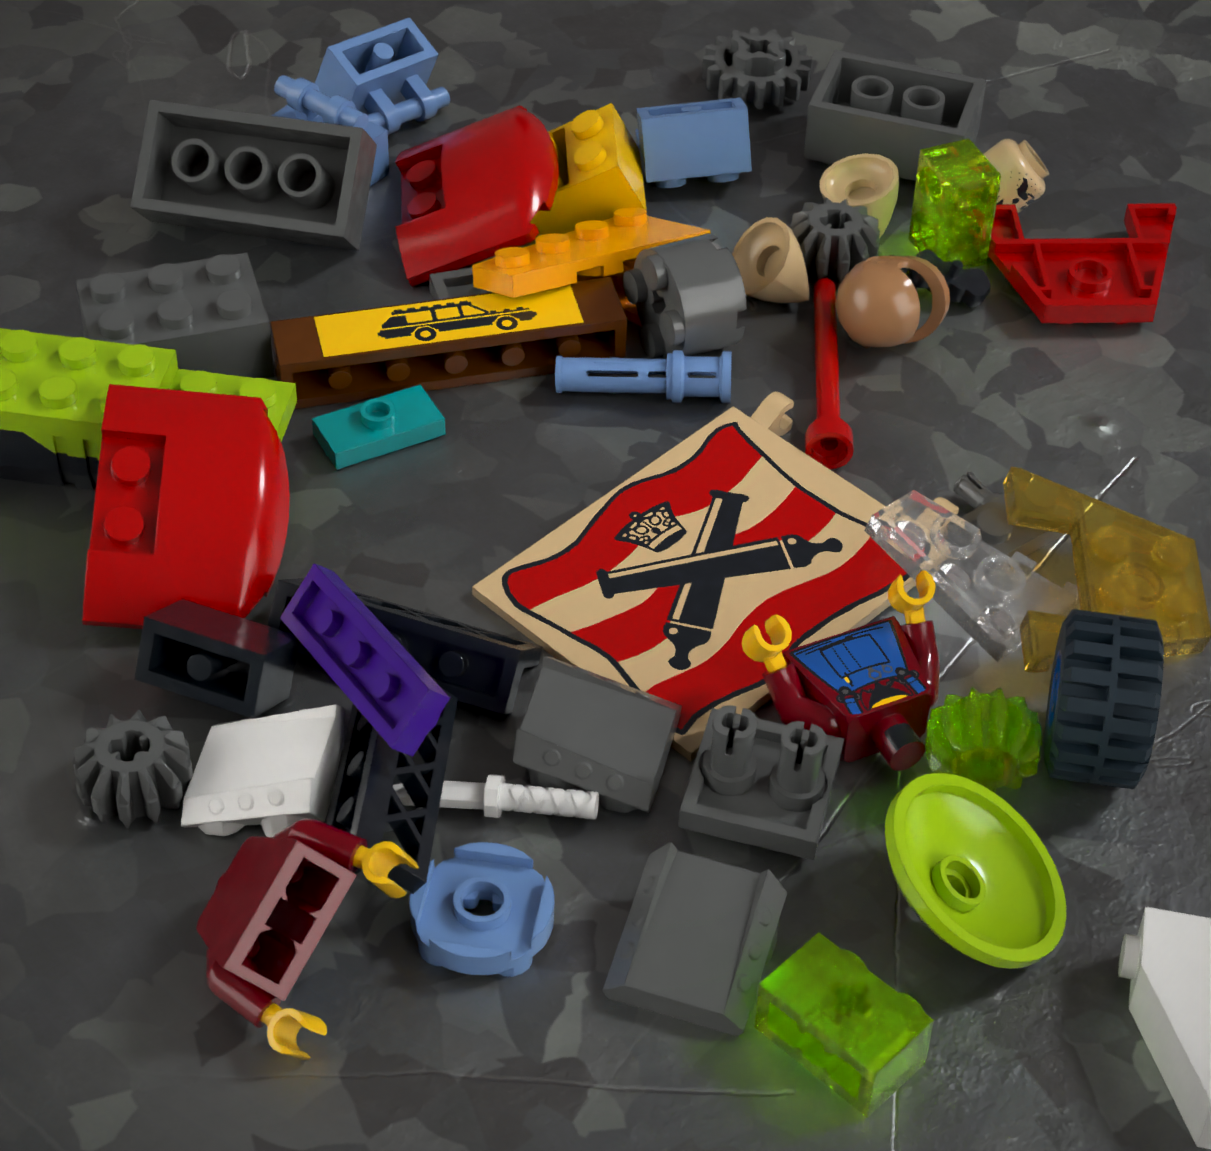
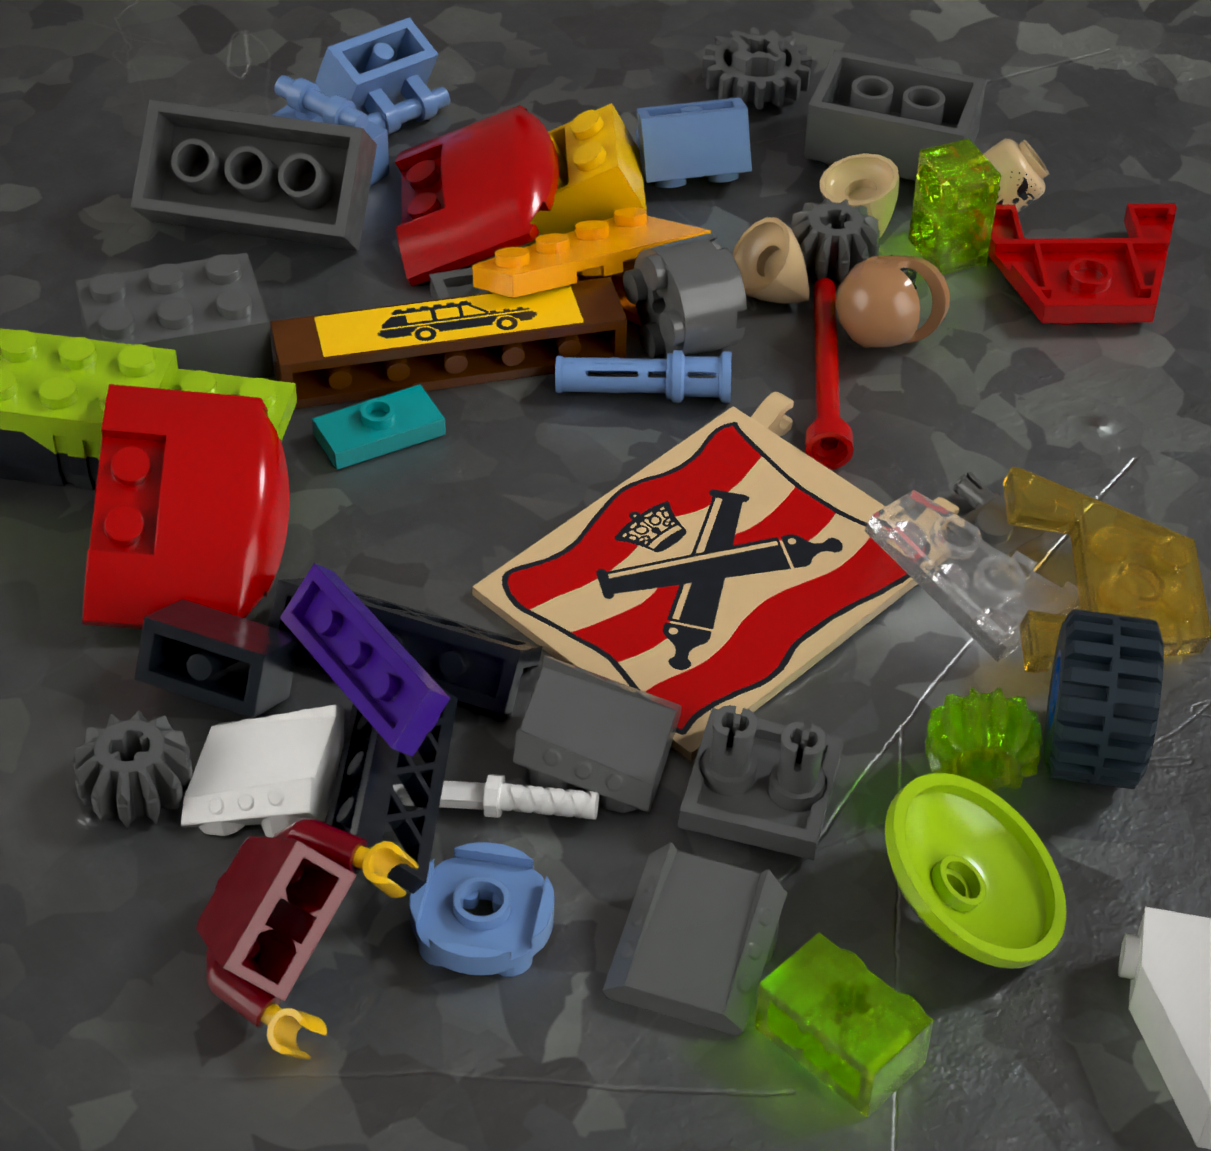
torso [742,570,940,771] -> none
black piece [909,249,991,308] -> none

